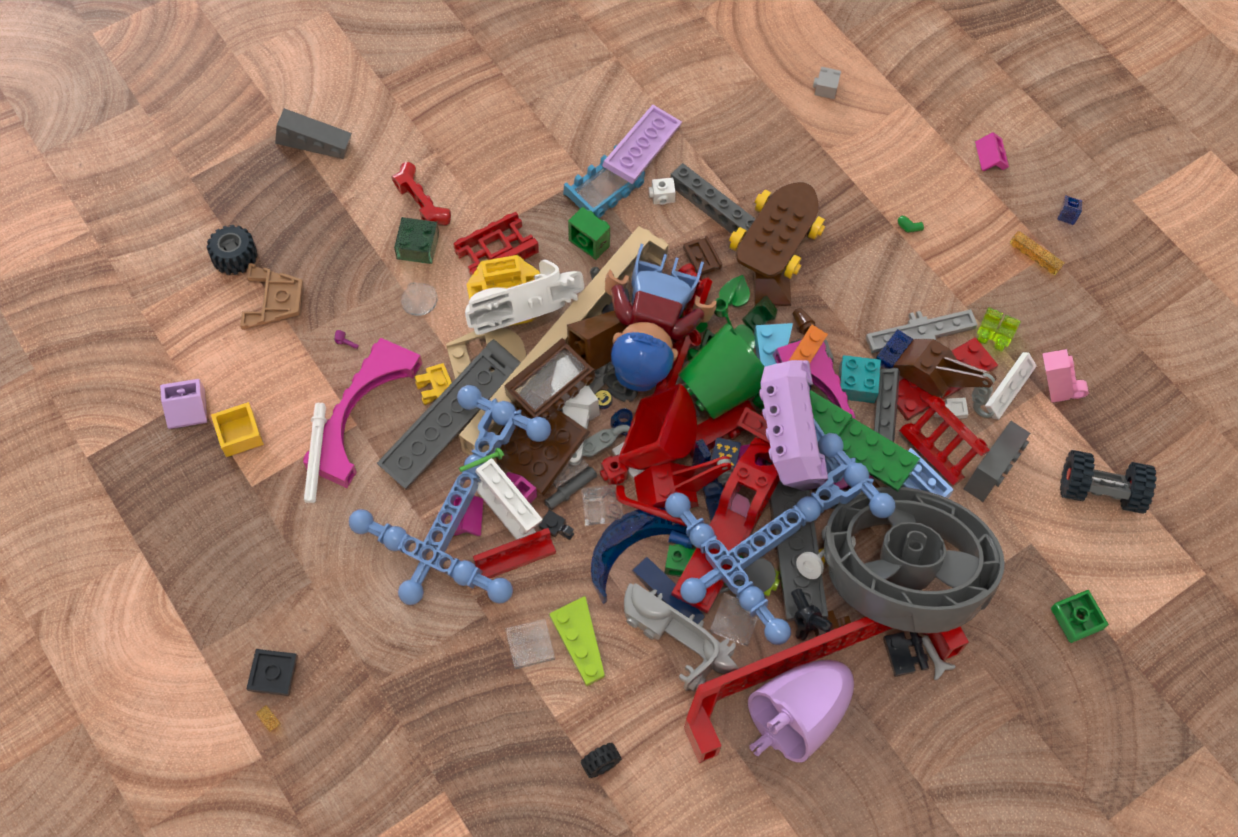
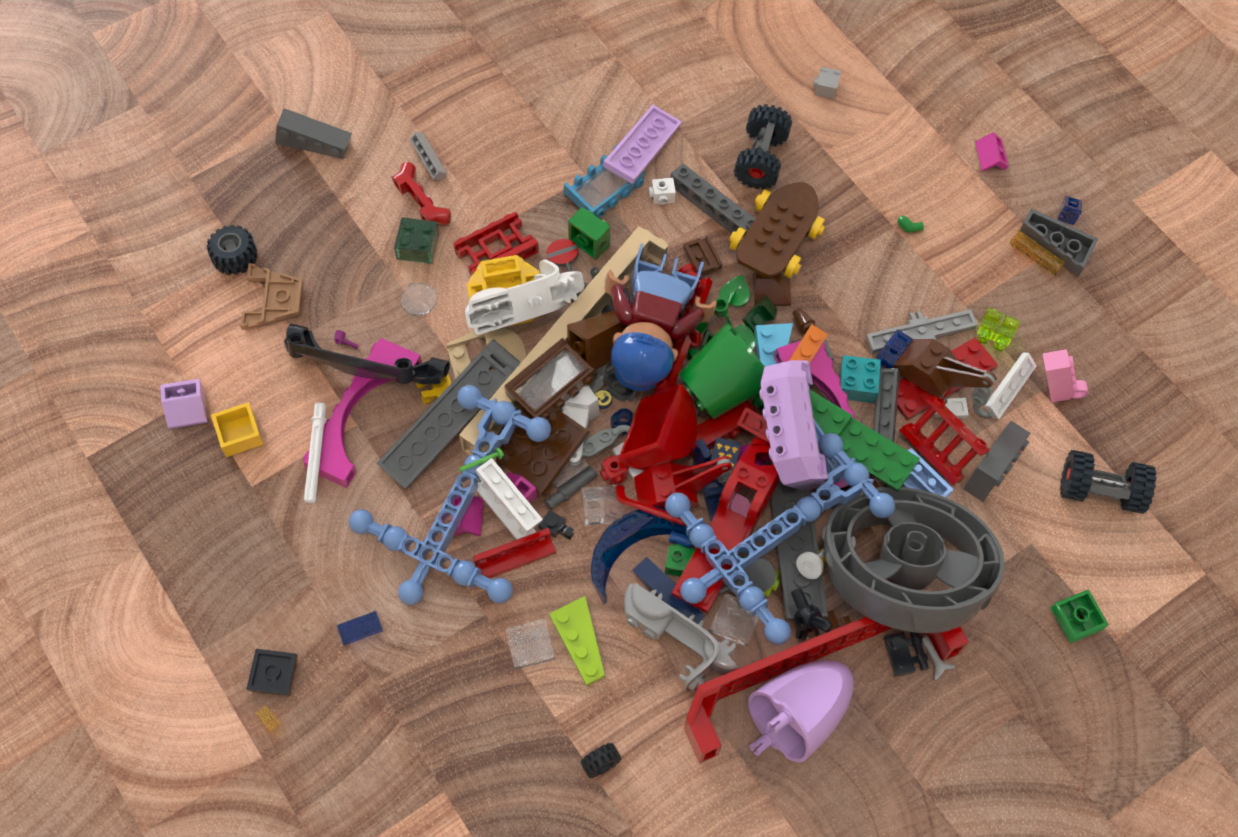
none -> black panel [284,323,450,384]
none -> clear blue tile [337,611,383,646]
none -> light grey piece [410,132,447,181]
none -> red piece [546,239,588,303]
none -> black plate [734,104,792,189]
none -> dark grey wedge [1019,208,1098,277]

